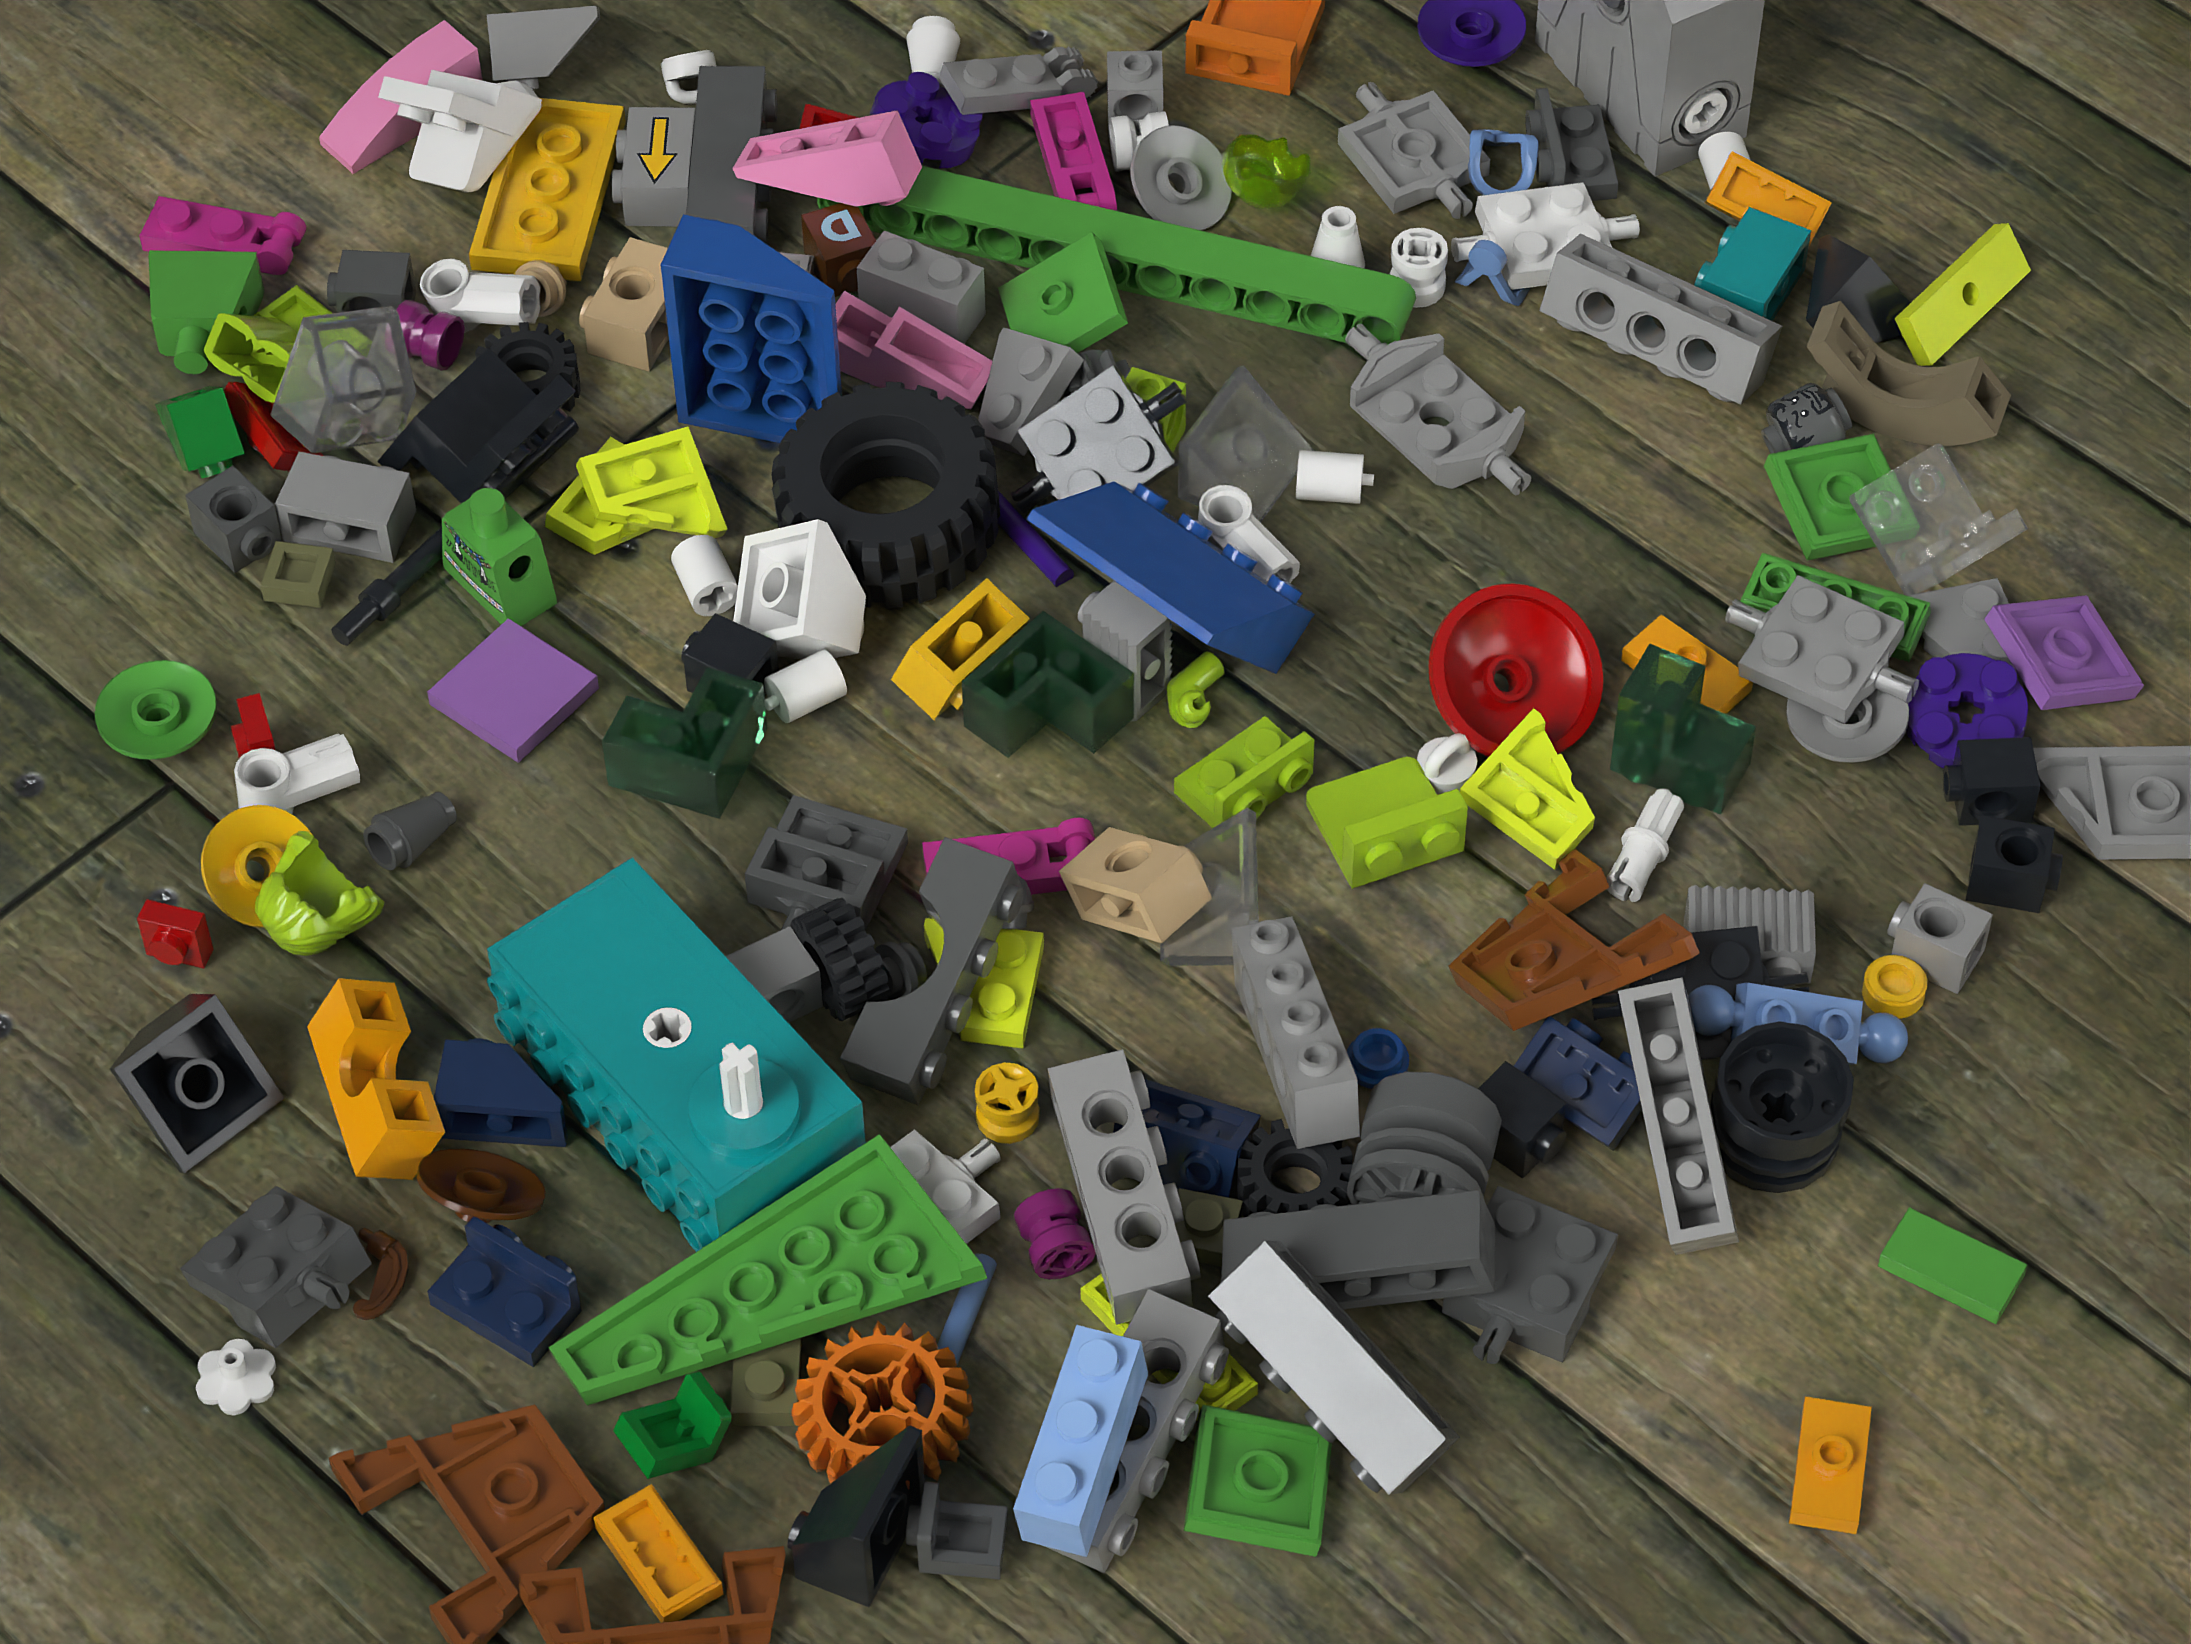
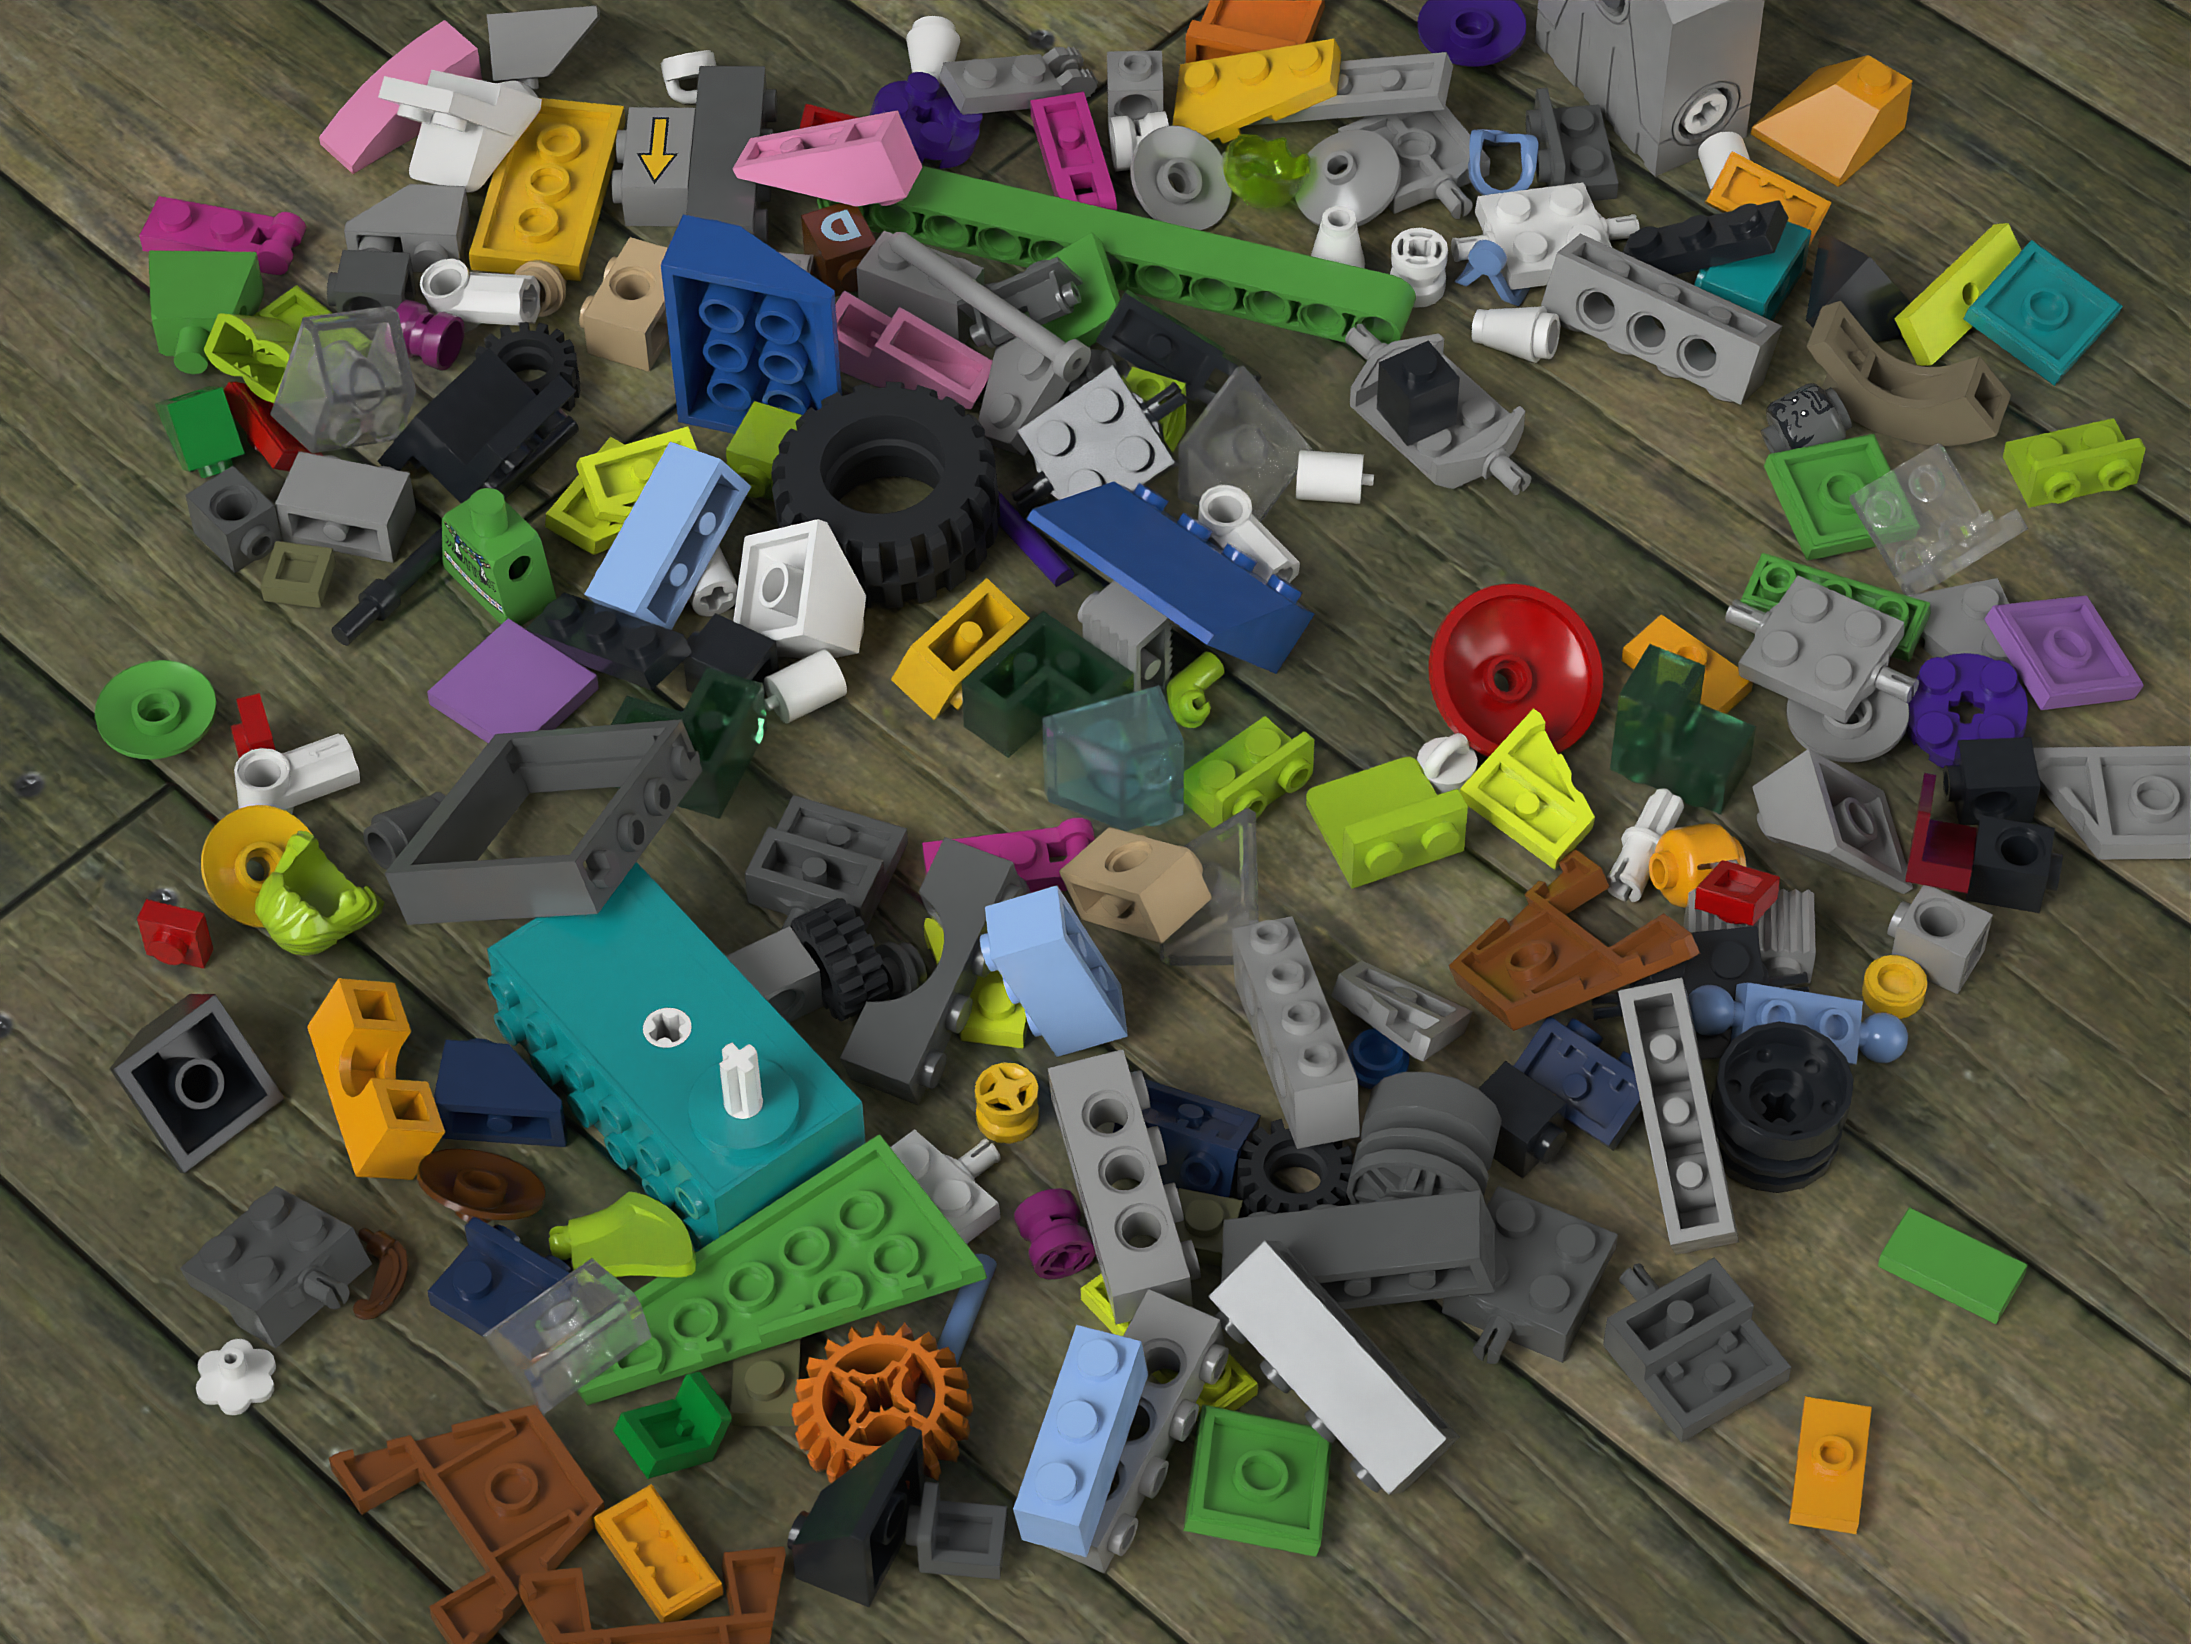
none -> light grey slope [344,184,471,272]
none -> dark grey window [384,719,703,925]
none -> clear slope [483,1258,651,1415]
none -> black plate [525,592,692,690]
none -> lime arm [549,1191,697,1286]
none -> light blue brick [584,442,751,630]
none -> lime brick [726,401,802,501]
none -> light grey bar [889,232,1091,382]
none -> dark grey hinge [957,256,1083,348]
none -> light blue brick [980,886,1128,1057]
none -> clear light blue slope [1042,686,1184,831]
none -> black hinge [1096,289,1262,418]
none -> yellow wing [1172,38,1342,144]
none -> light grey plate [1246,52,1453,126]
none -> light grey dish [1294,130,1401,227]
none -> light grey wing [1331,960,1473,1061]
none -> black brick [1376,340,1460,446]
none -> white cone [1472,306,1560,363]
none -> dark grey plate [1603,1257,1791,1443]
none -> black plate [1622,200,1789,276]
none -> light orange head [1649,823,1746,908]
none -> red plate [1694,860,1780,926]
none -> light orange slope [1751,55,1913,187]
none -> light grey slope [1752,749,1913,894]
none -> dark red panel [1905,773,1977,893]
none -> teal plate [1963,240,2123,386]
none -> lime bracket [2003,418,2146,508]

